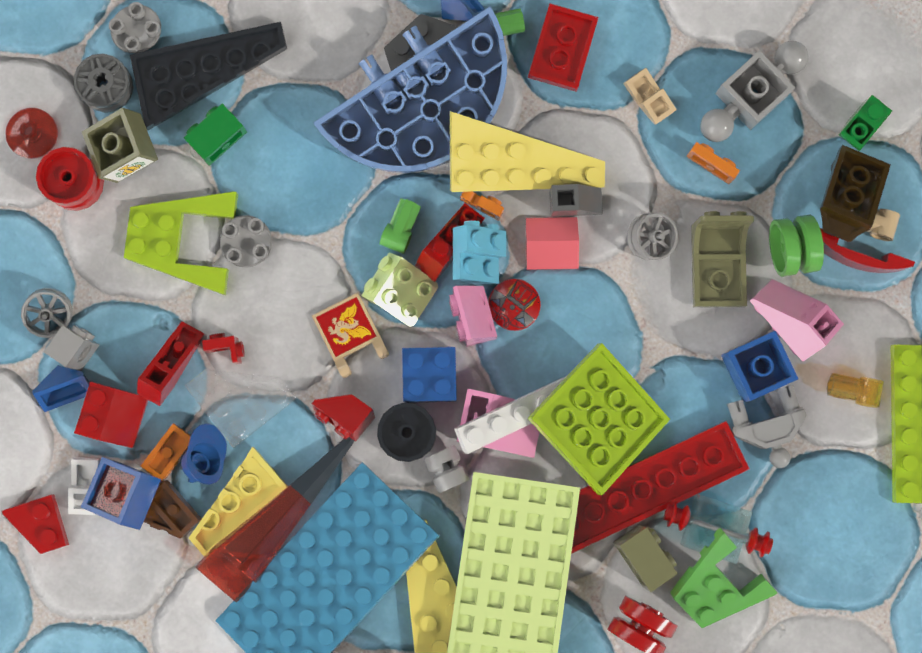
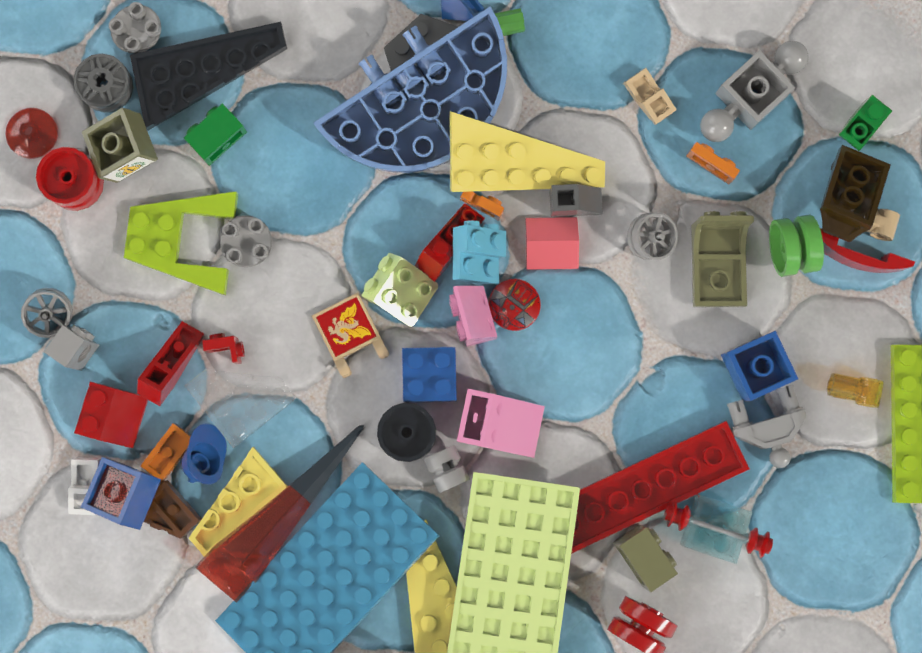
red wing [2,494,69,554] -> none
blue slope [33,365,90,412] -> none
red slope [311,394,375,442] -> none
bright green piece [379,198,421,254] -> none
white plate [454,375,568,454] -> none
lime plate [527,343,670,495] -> none
red plate [528,3,599,92] -> none
bright green wing [670,527,777,628] -> none
bright pink slope [750,279,844,361] -> none

